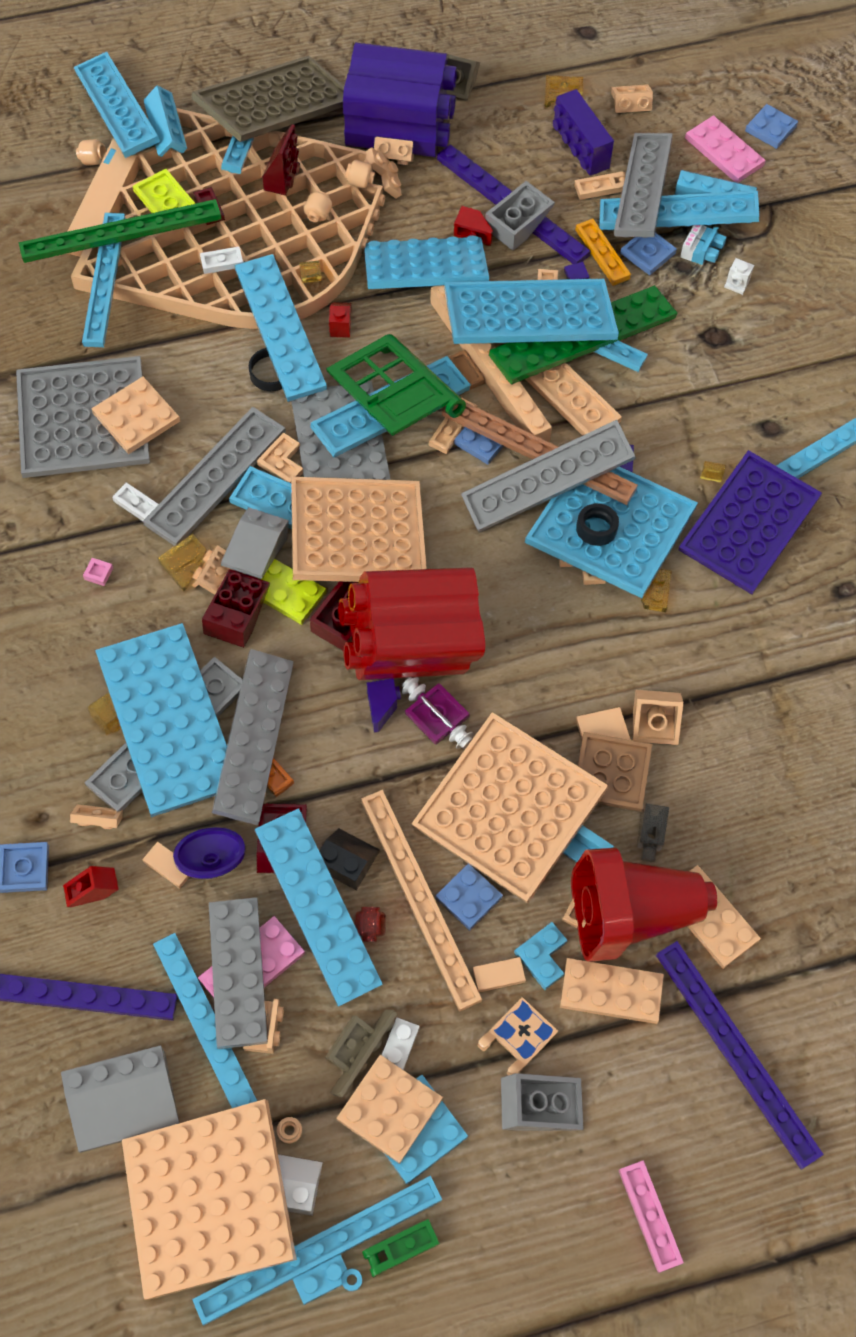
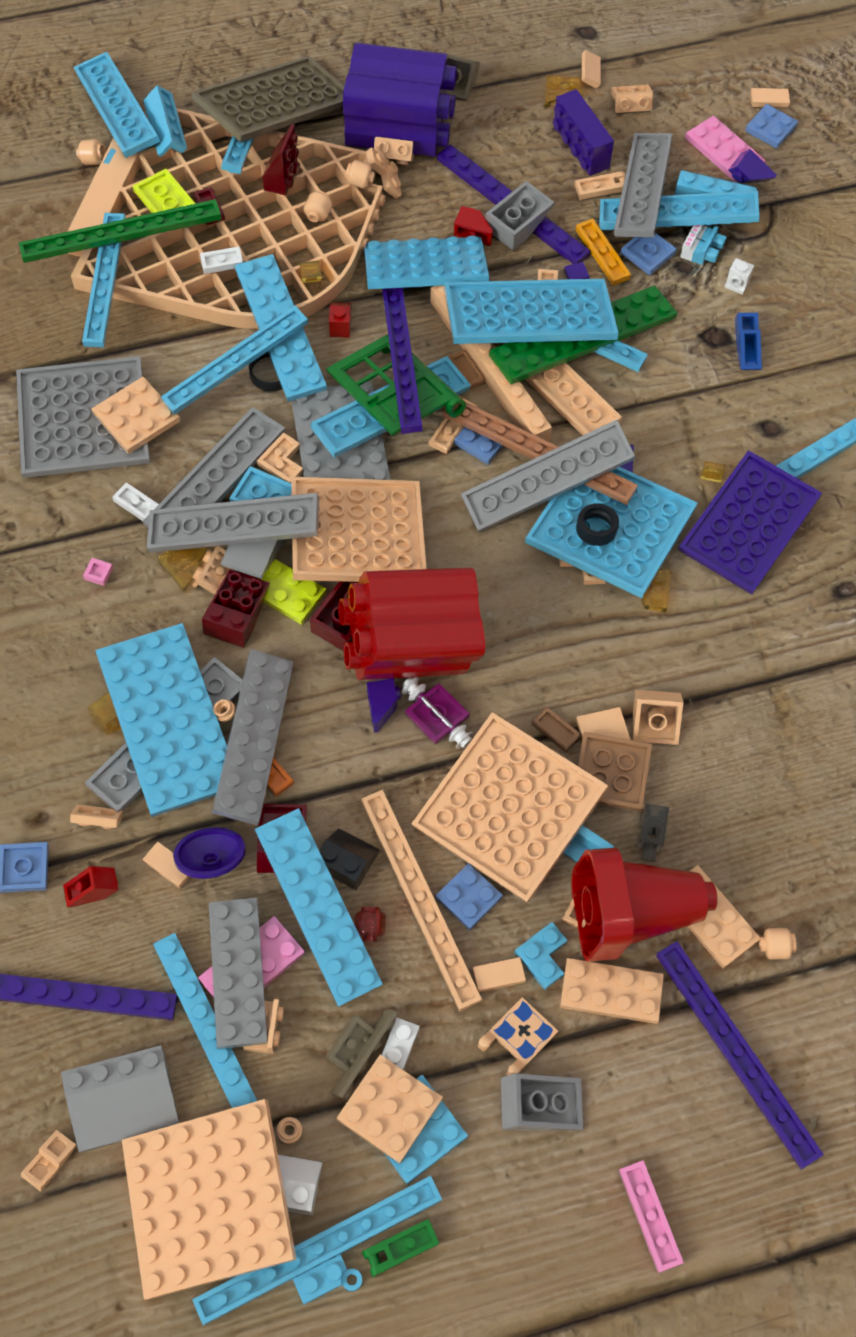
none -> light nougat slope [21,1130,76,1192]
none -> light grey plate [147,493,320,552]
none -> medium azure plate [161,305,308,415]
none -> light nougat plate [213,699,236,722]
none -> dark purple plate [382,288,423,434]
none -> medium nougat tile [531,706,581,752]
none -> light nougat tile [582,50,601,88]
none -> dark purple slope [728,149,777,183]
none -> blue slope [735,313,762,370]
none -> light nougat tile [750,88,790,107]
none -> light nougat head [759,928,796,960]

